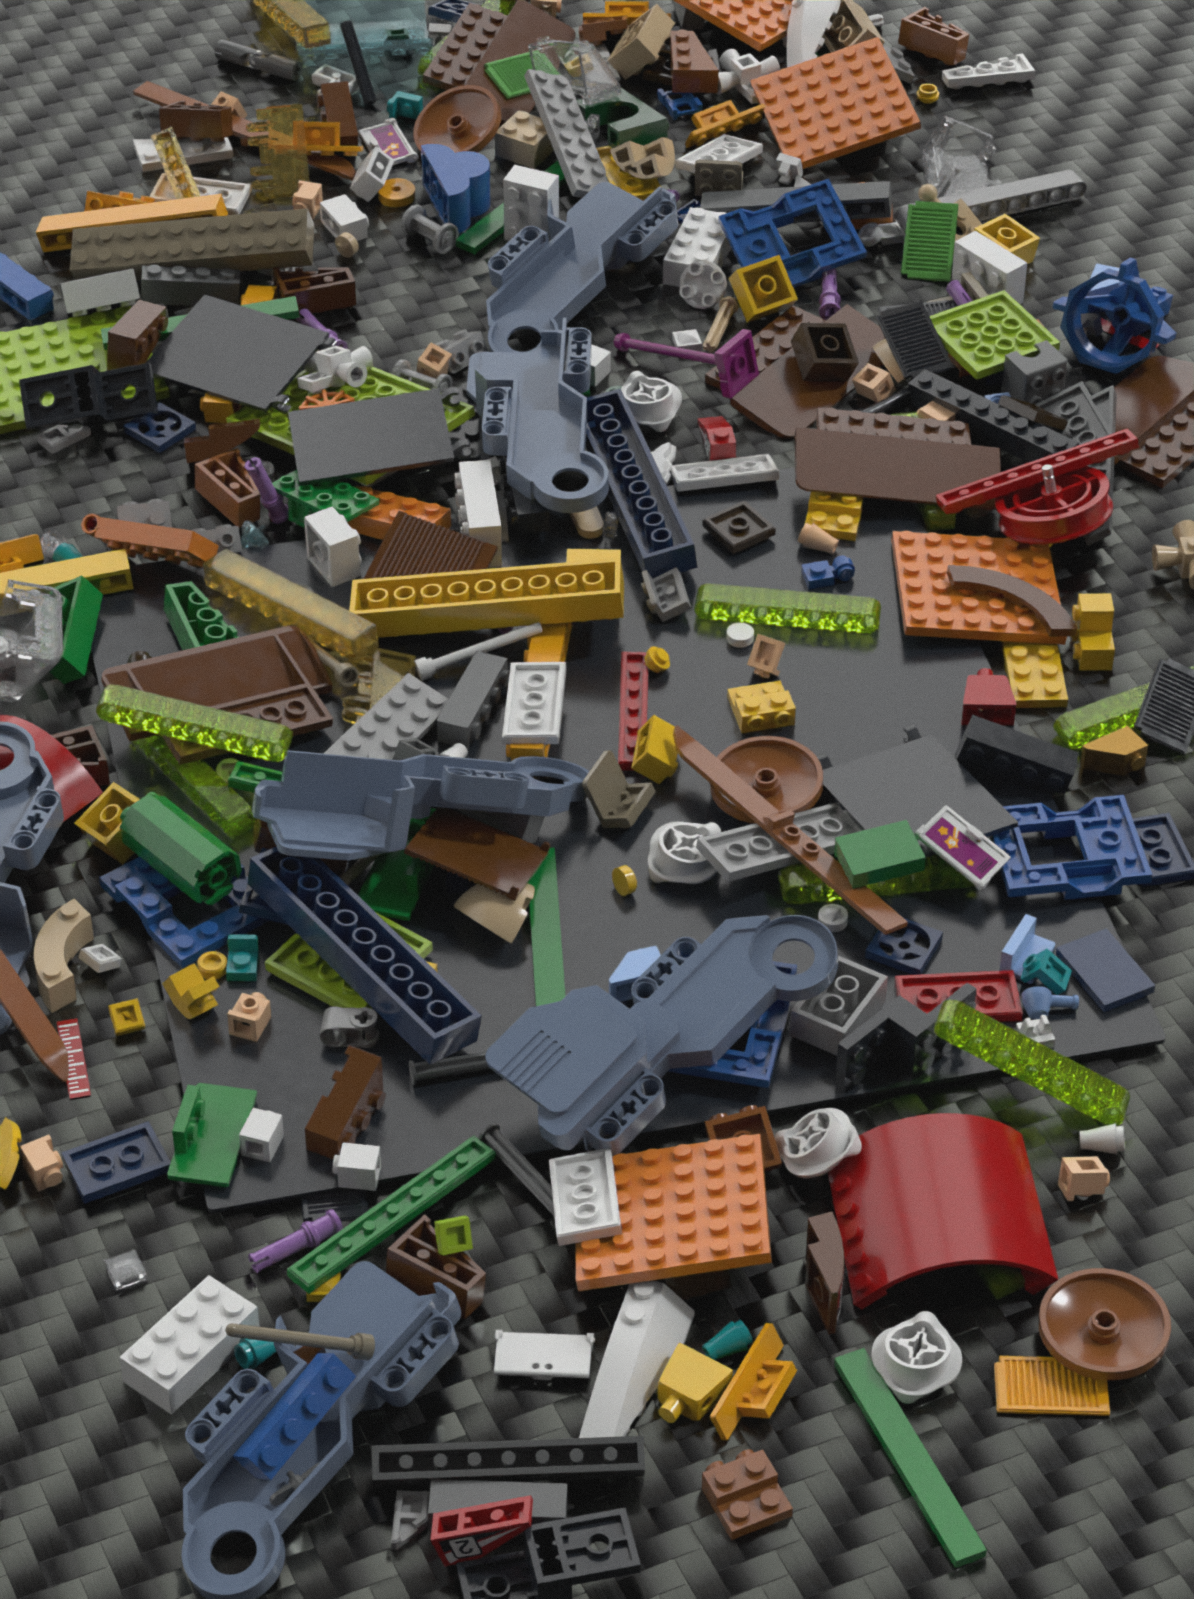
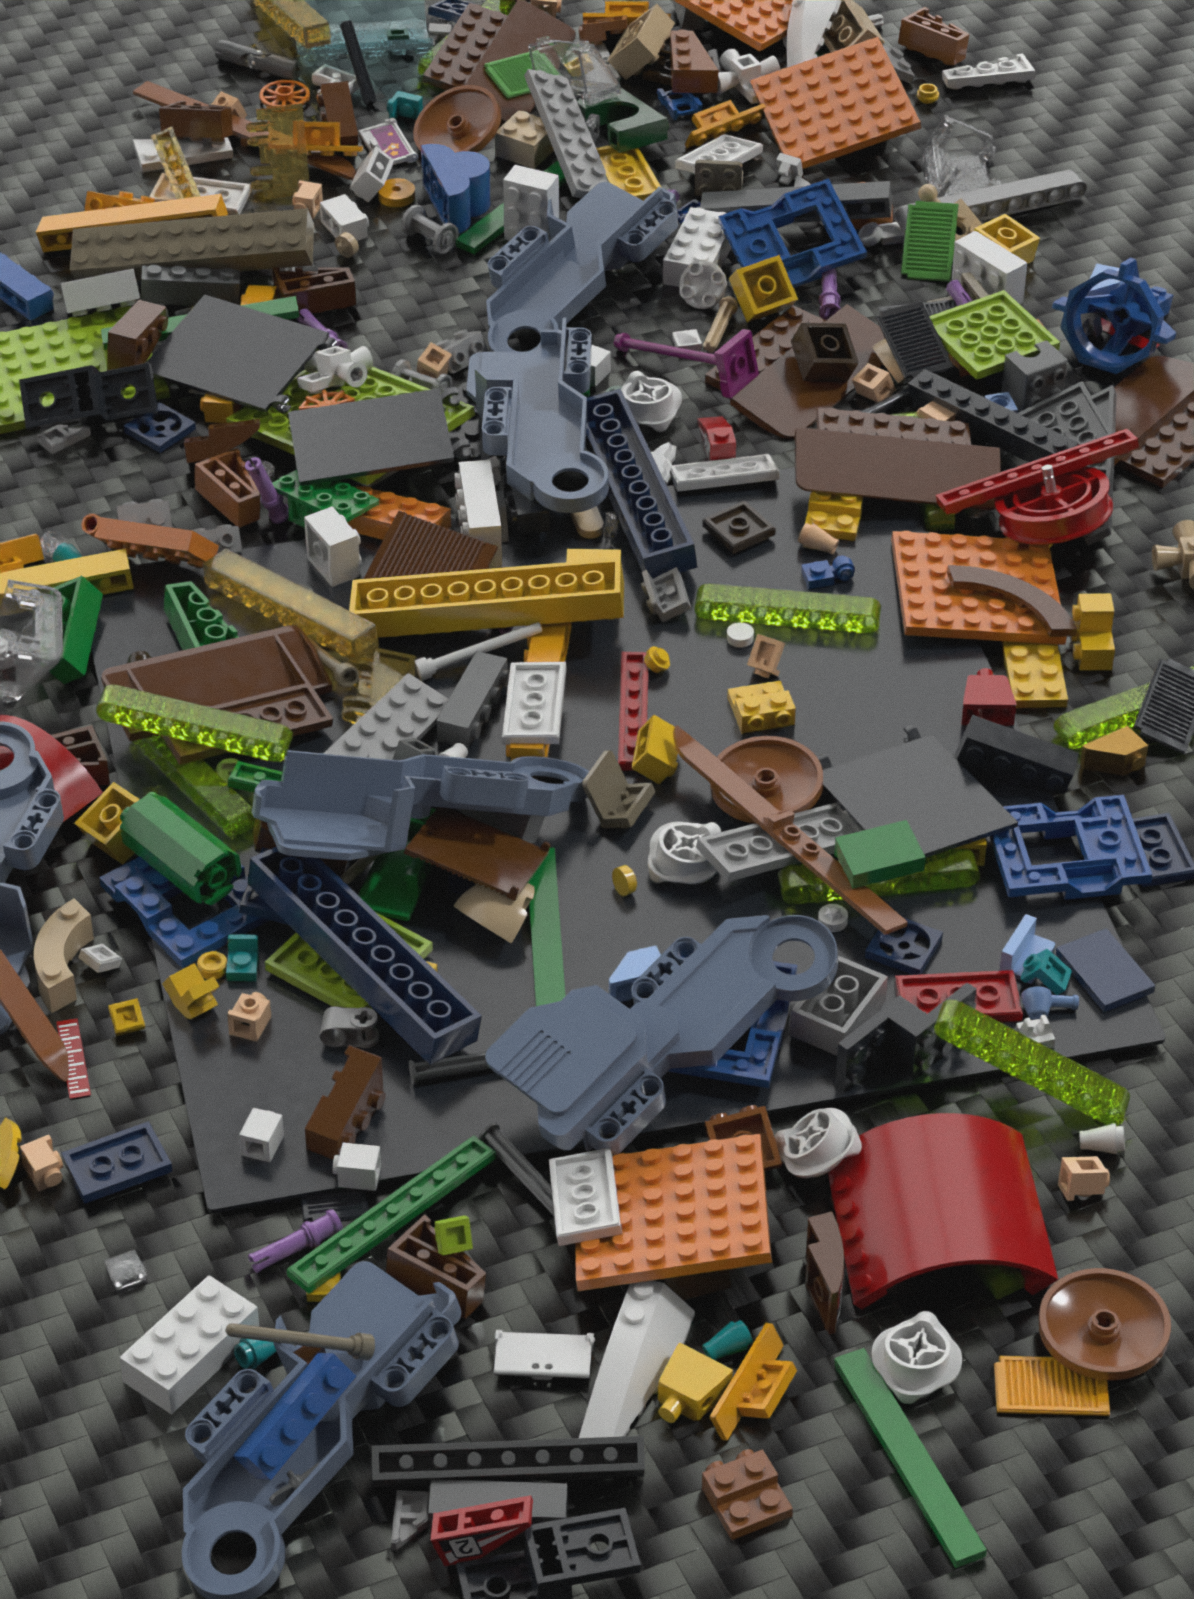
green bracket [167,1083,257,1187] -> none
clear light blue piece [241,520,269,548] -> none
tan brick [610,137,675,179] -> none
door [914,805,1011,891] -> none
dark brown tile [998,395,1068,430] -> none
none -> orange wheel [259,80,310,112]

